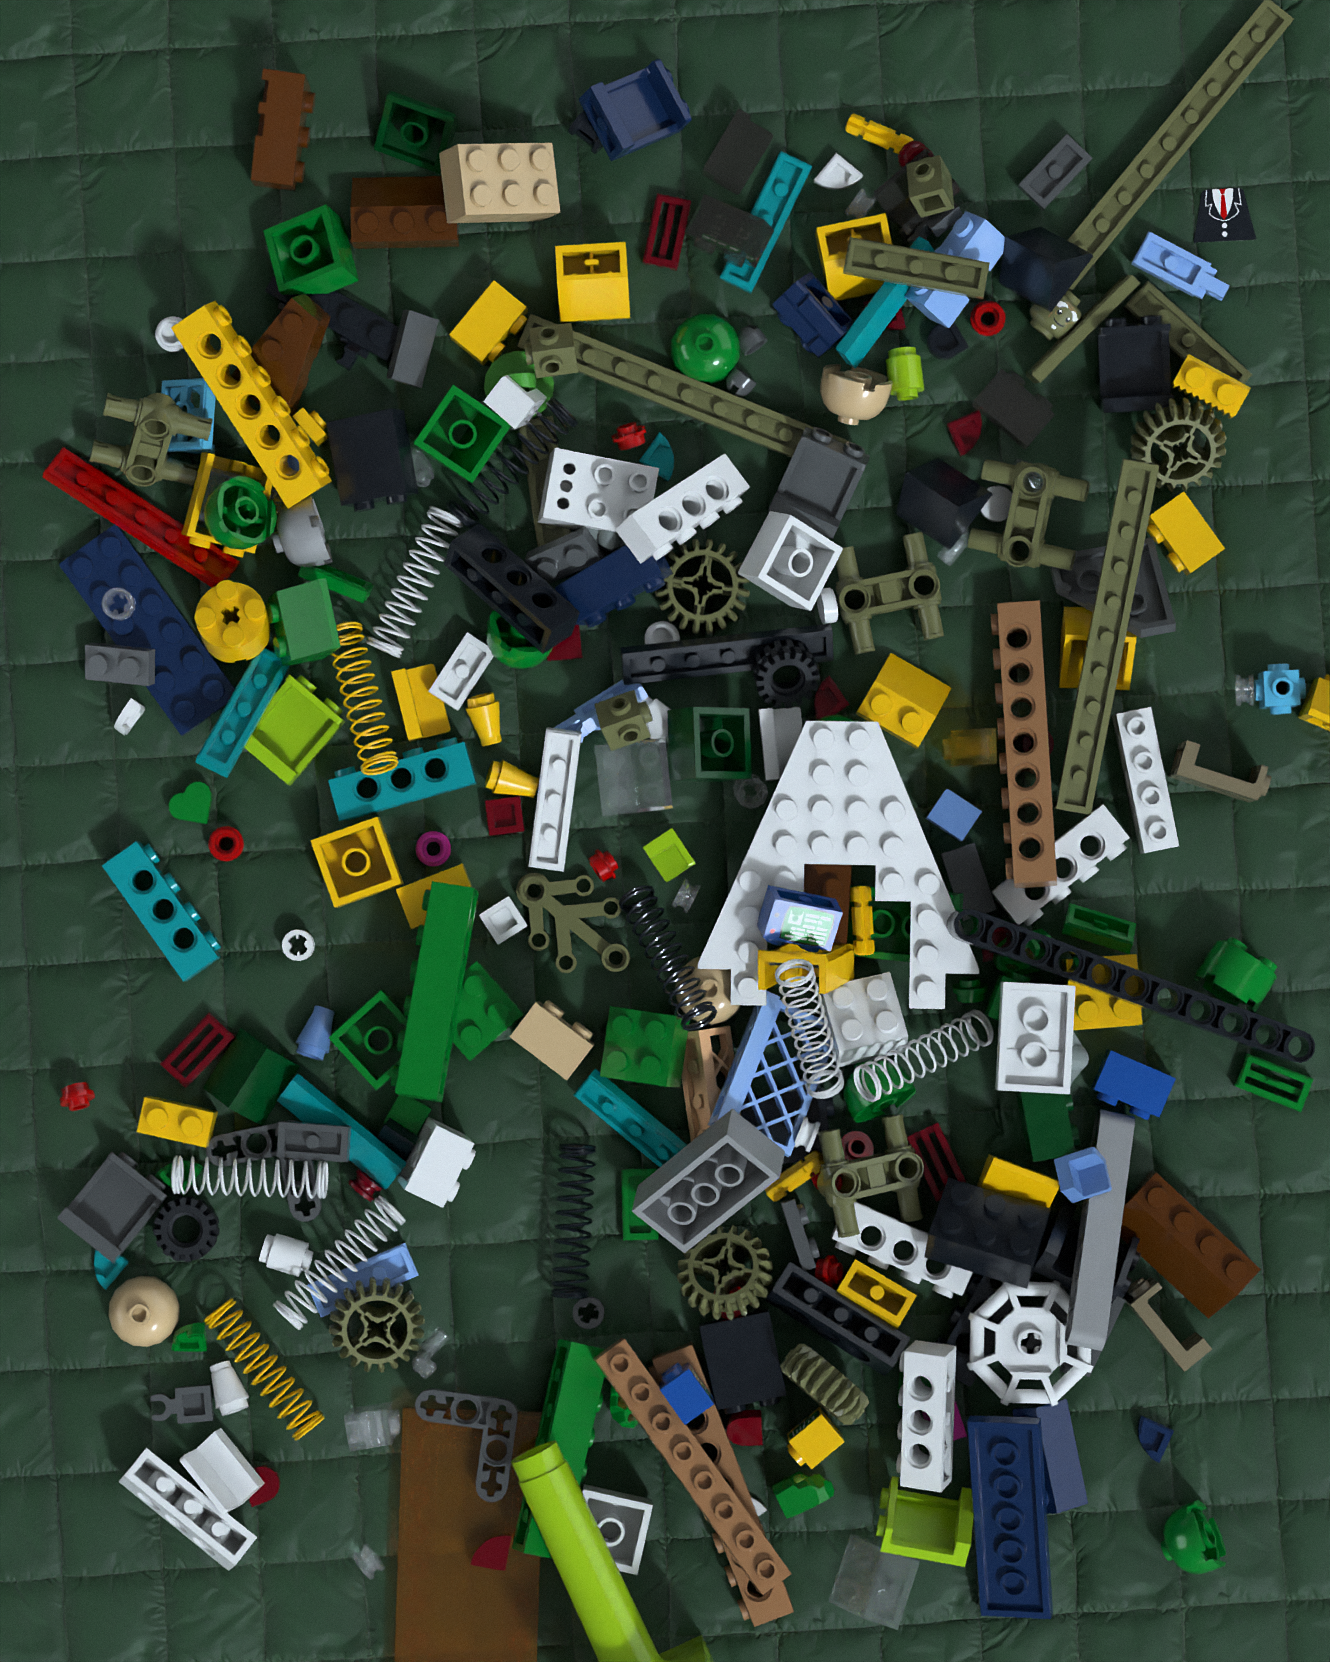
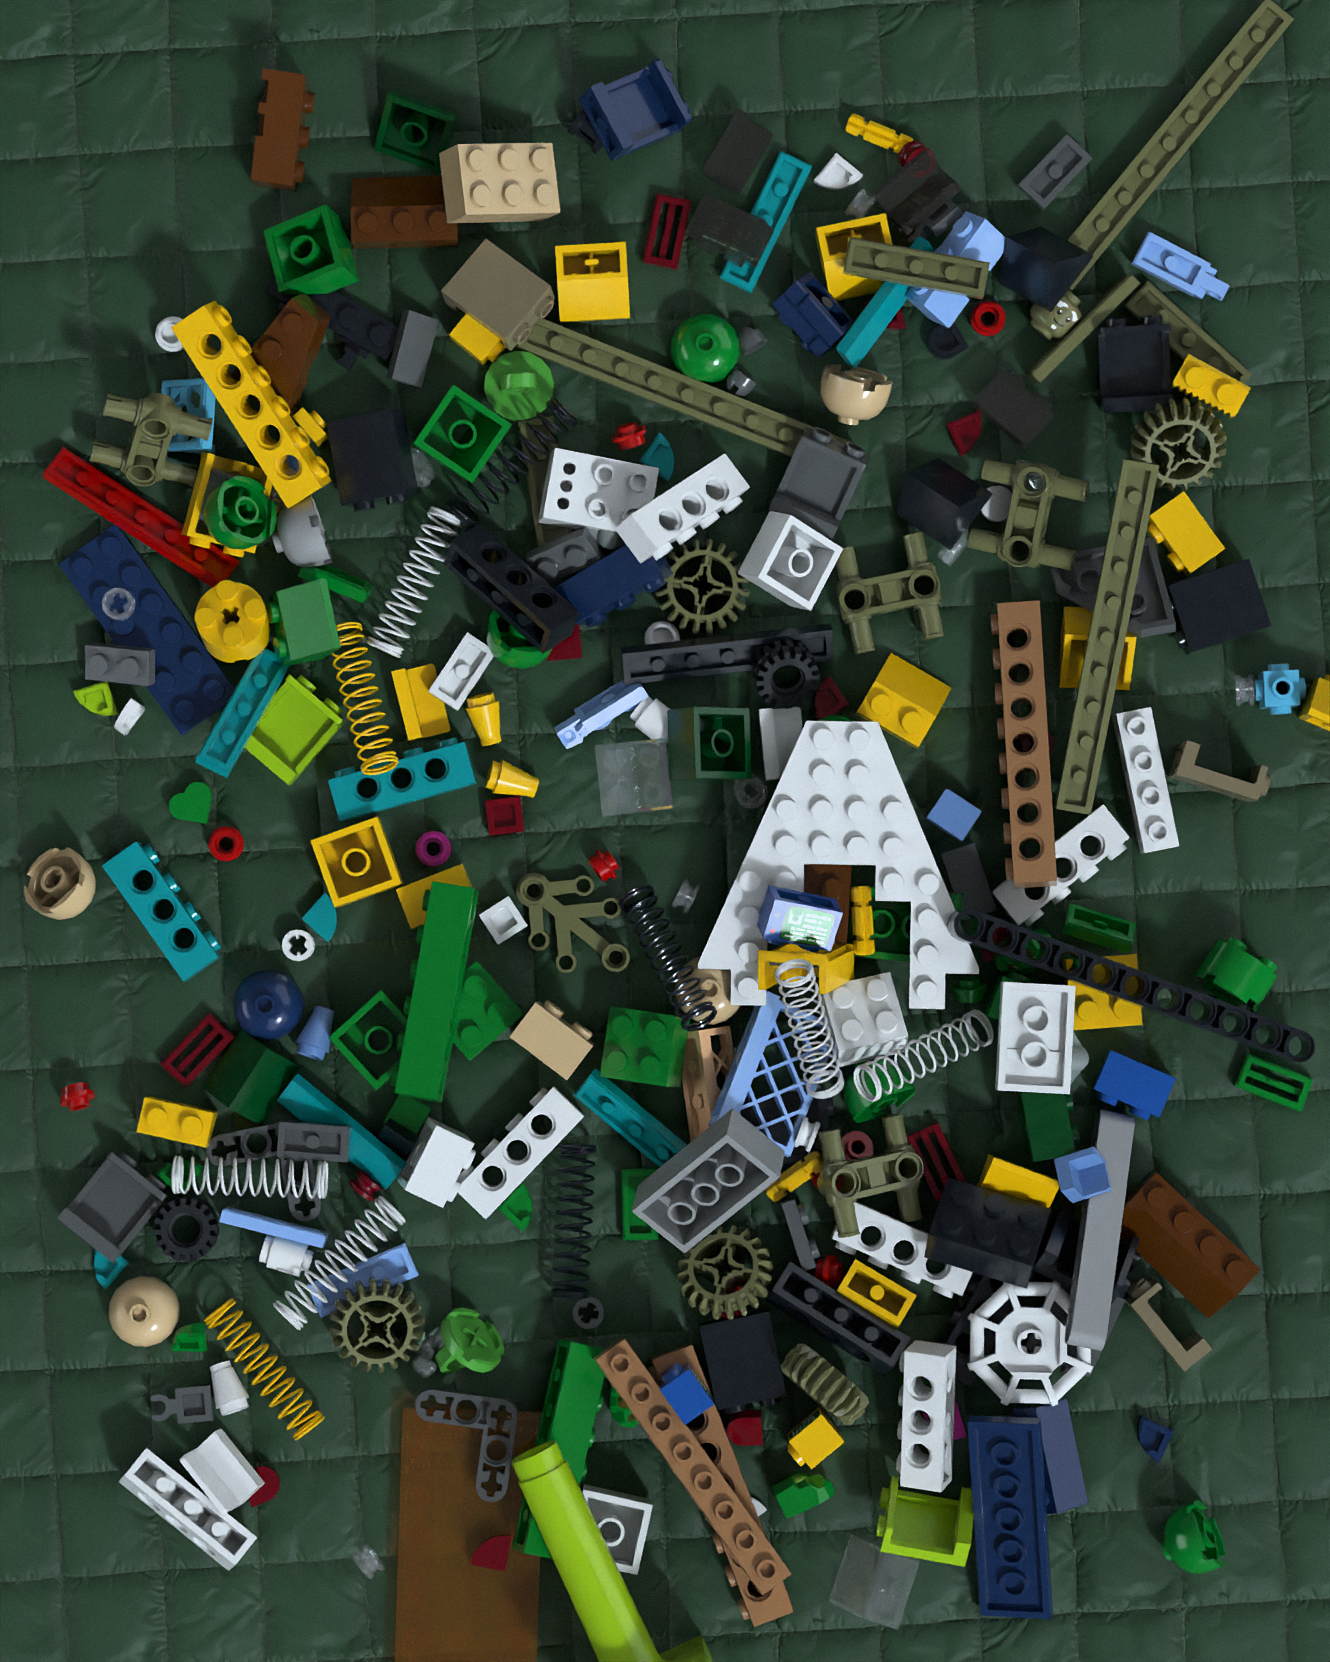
clear brick [344,1402,401,1451] -> none
white panel [483,375,547,429] -> none
olive brick [524,323,578,378] -> none
white tile [529,727,582,872] -> none
olive brick [594,690,653,751] -> none
lime panel [643,828,696,882] -> none
white tile [817,587,838,624] -> none
lime brick [885,347,924,401] -> none
olive brick [906,155,954,218] -> none
clear yellow slope [942,728,997,767] -> none
black sticker [1194,188,1257,243] -> none
none -> tan cylinder [23,847,96,920]
none -> lime tile [73,681,119,716]
none -> light blue tile [219,1207,328,1248]
none -> dark blue cylinder [233,970,305,1040]
none -> teal tile [302,893,337,942]
none -> bright green tile [435,1307,504,1374]
none -> dark tan panel [441,239,555,351]
none -> white brick [457,1086,585,1219]
none -> green tile [497,1182,533,1232]
none -> black brick [1166,559,1272,655]

